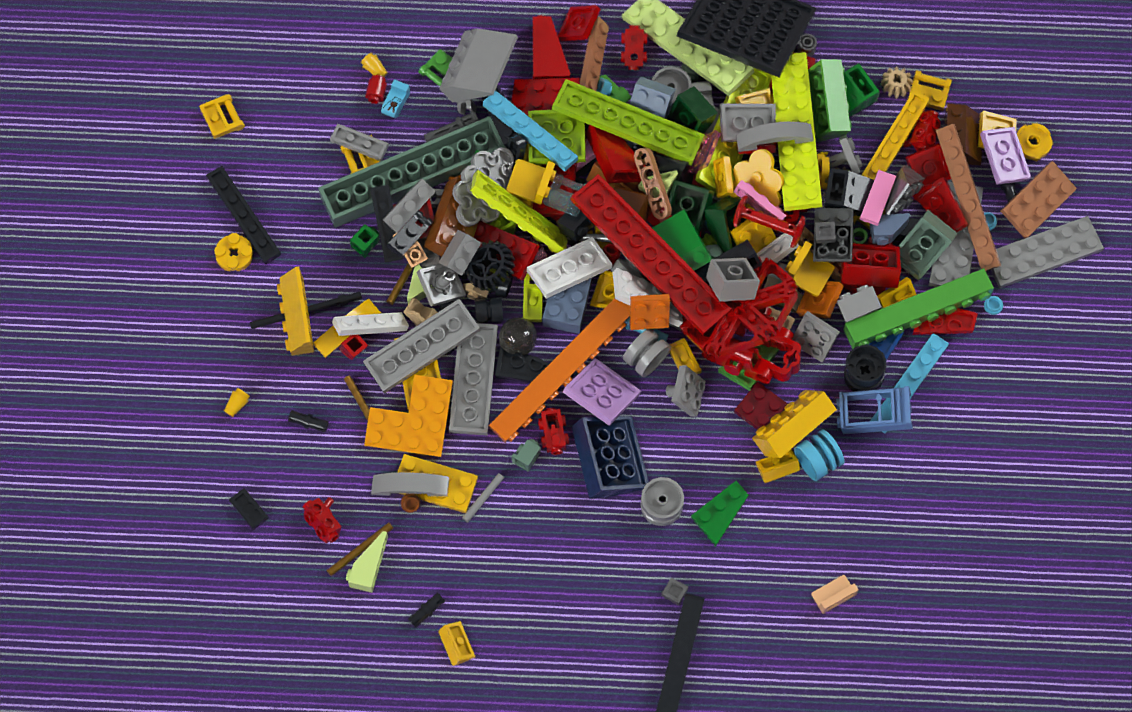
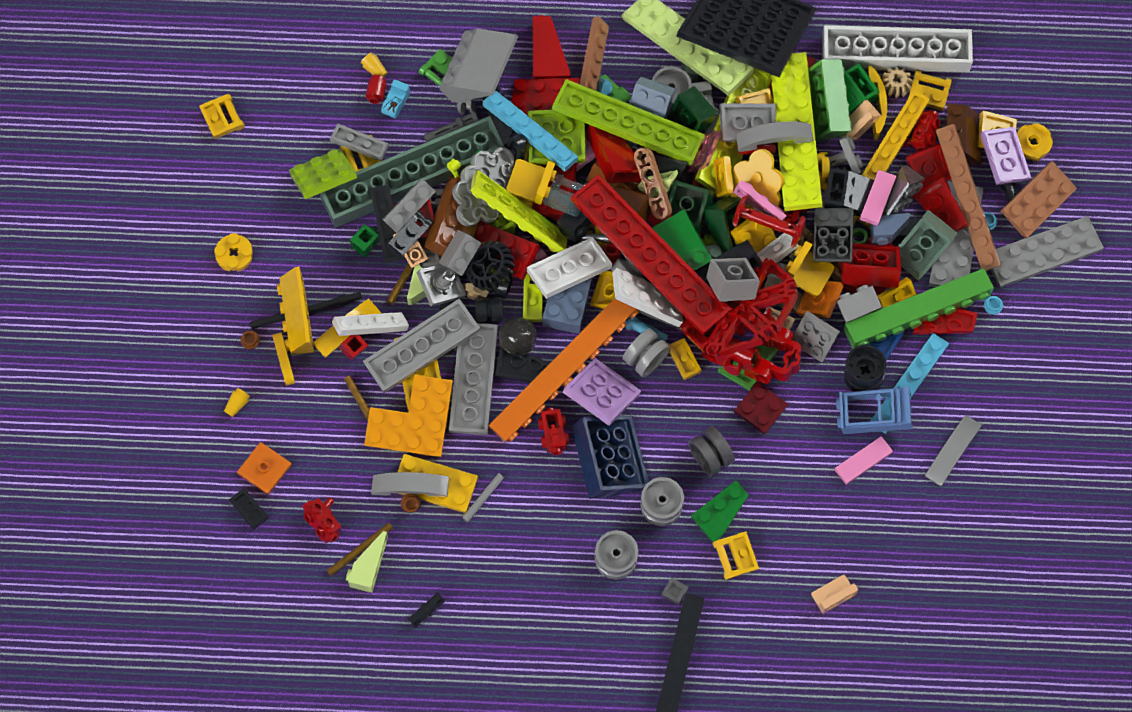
black plate [206,166,281,264] -> none
black pin [288,410,329,433] -> none
tan panel [403,298,438,326] -> none
yellow slope [438,621,475,666] -> none
sand green brick [512,439,541,472] -> none
red plate [558,5,601,42] -> none
red brick [621,25,647,70] -> none
orange plate [630,294,670,330] -> none
light grey plate [666,366,706,417] -> none
yellow brick [752,390,837,458] -> none
yellow slope [756,449,800,483] -> none
medium azure wheel [794,429,845,481] -> none
flat silver wheel [797,34,817,57] -> none
flat silver plate [815,222,836,243] -> none
none -> orange plate [237,442,292,495]
none -> dark orange plate [241,331,260,350]
none -> yellow beam [272,332,295,386]
none -> lime plate [289,149,357,199]
none -> neon yellow hand [447,159,461,178]
none -> light grey wheel [594,530,639,580]
none -> flat silver wheel [688,426,735,477]
none -> yellow plate [712,531,759,580]
none -> white brick [822,25,973,73]
none -> bright pink tile [835,436,893,485]
none -> light nougat panel [847,100,881,141]
none -> yellow slope [866,66,887,141]
none -> light grey slope [925,415,982,487]

